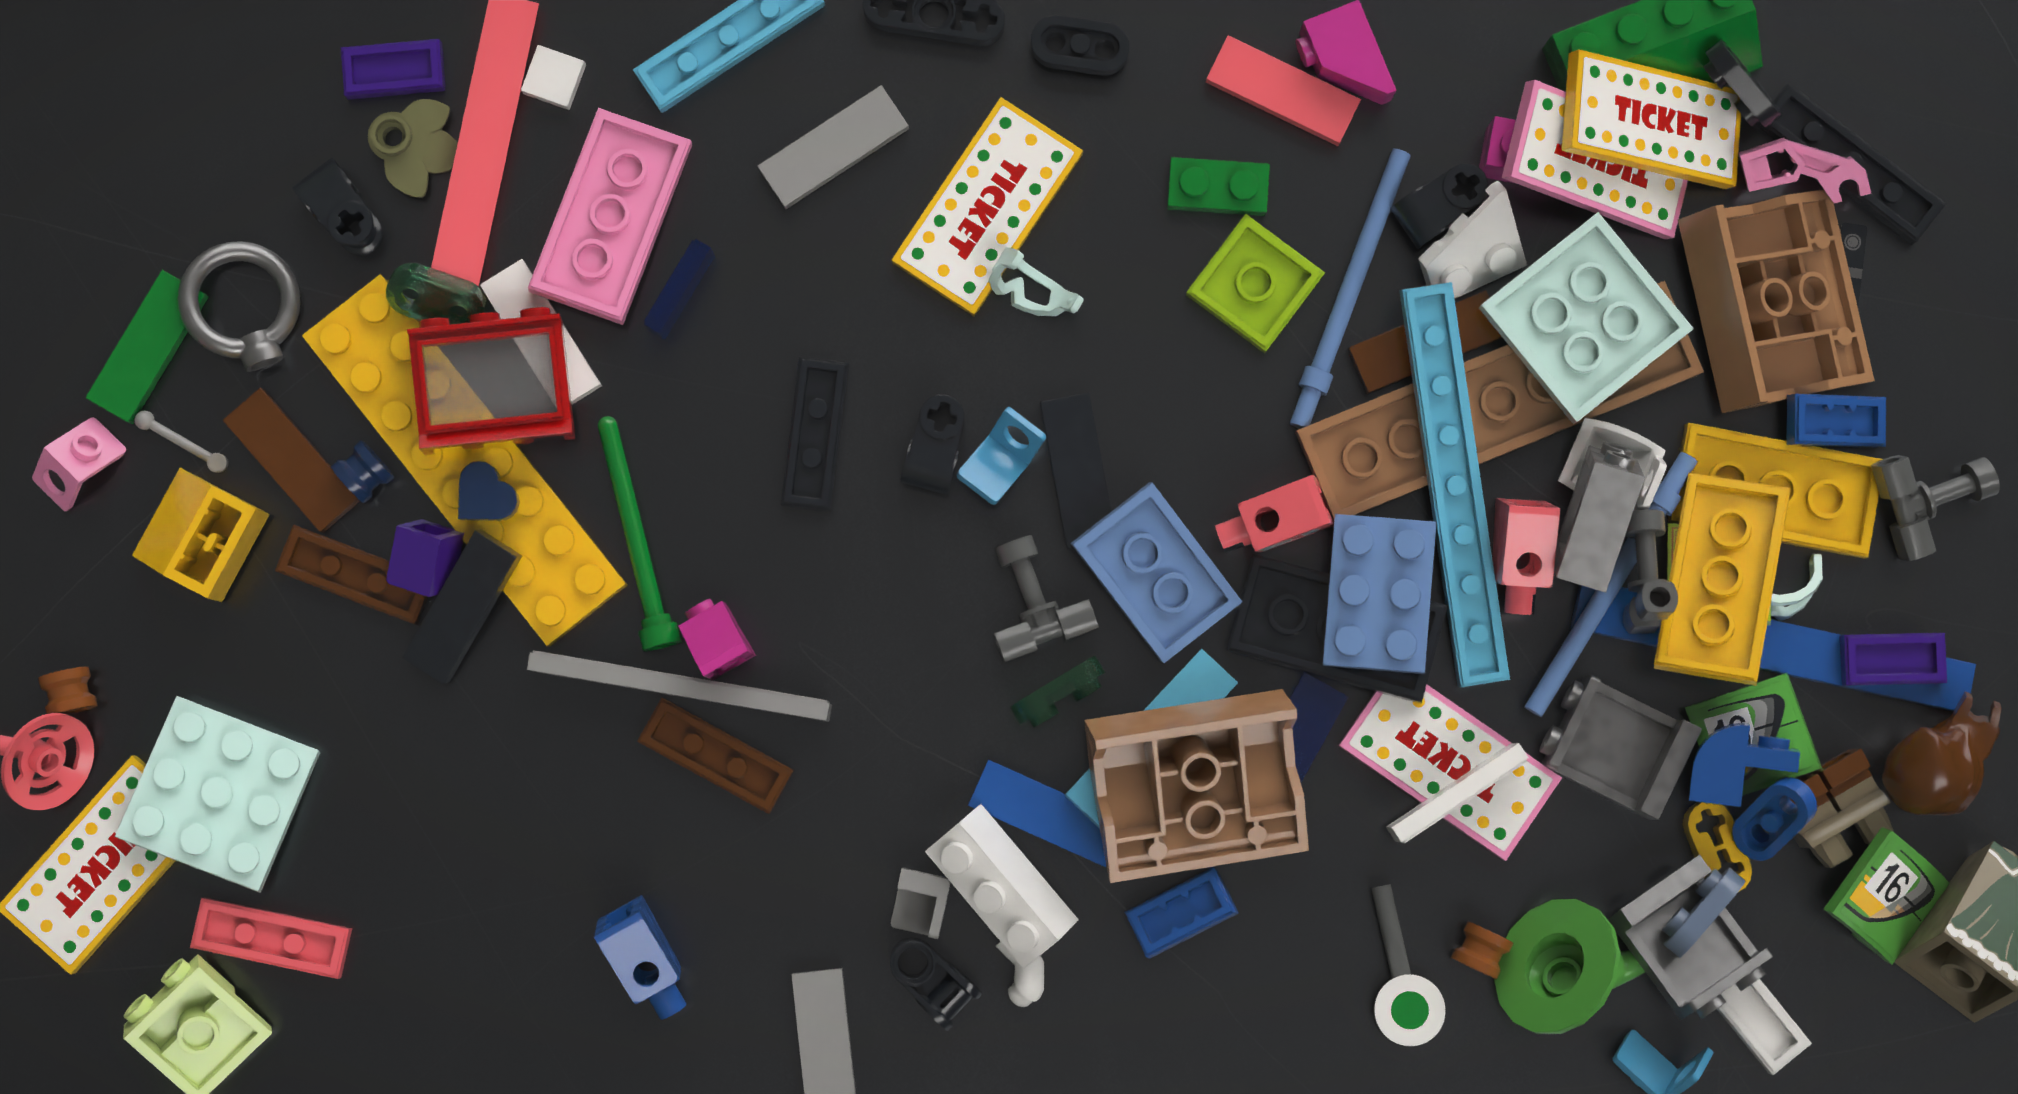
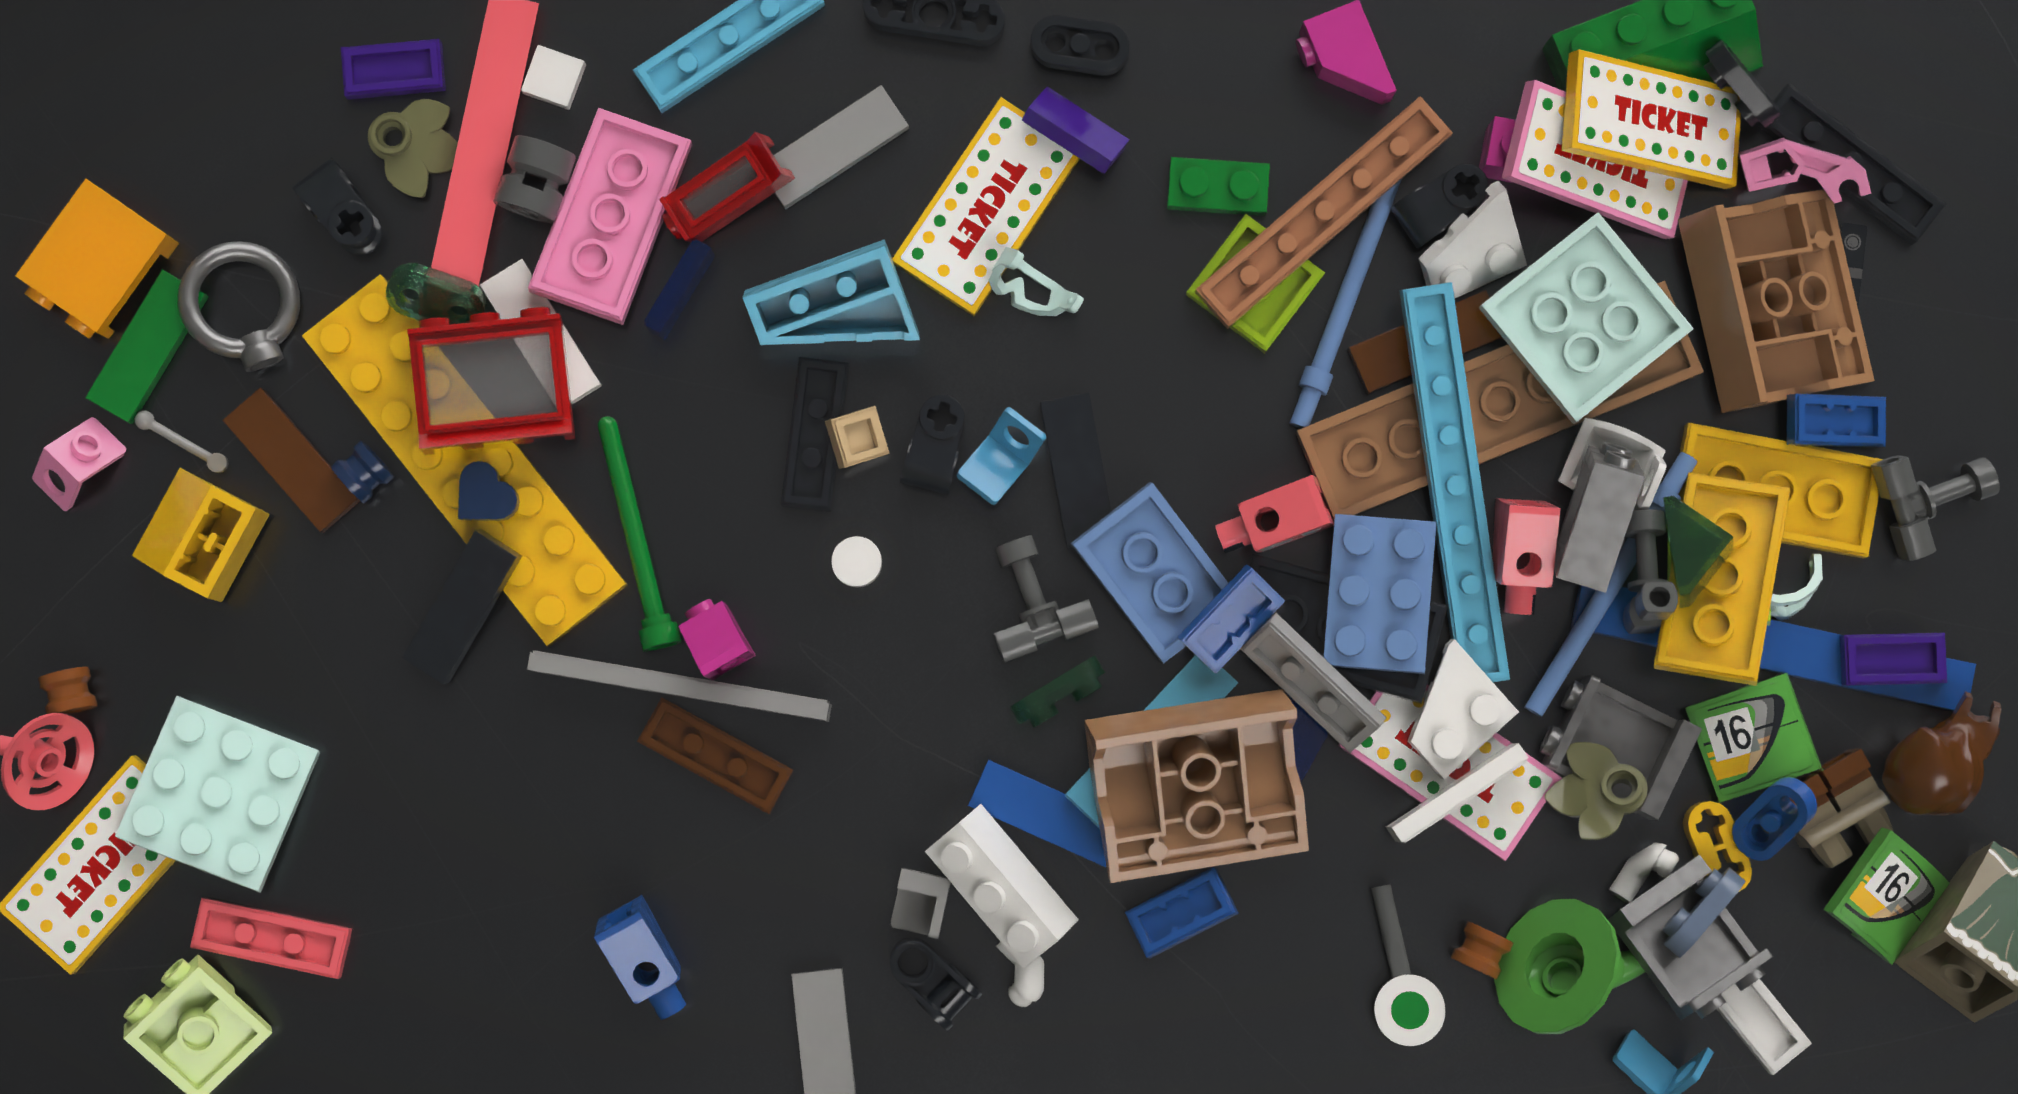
reddish brown tile [275,525,428,625] -> none
dark purple panel [386,519,464,597] -> none
coral tile [1205,35,1361,146] -> none
blue brick [1689,723,1800,807] -> none
none -> light orange panel [15,178,179,339]
none -> dark grey wheel [493,135,577,224]
none -> red window [659,132,795,244]
none -> medium azure wedge [743,239,920,345]
none -> tan tile [825,406,890,469]
none -> white tile [832,536,882,588]
none -> dark purple tile [1022,86,1130,174]
none -> plate [1177,564,1285,674]
none -> nougat tile [1195,96,1453,329]
none -> light grey tile [1240,613,1387,753]
none -> white wing [1408,639,1519,780]
none -> olive plate [1545,742,1648,840]
none -> white arm [1609,843,1679,904]
none -> clear green slope [1663,496,1734,608]

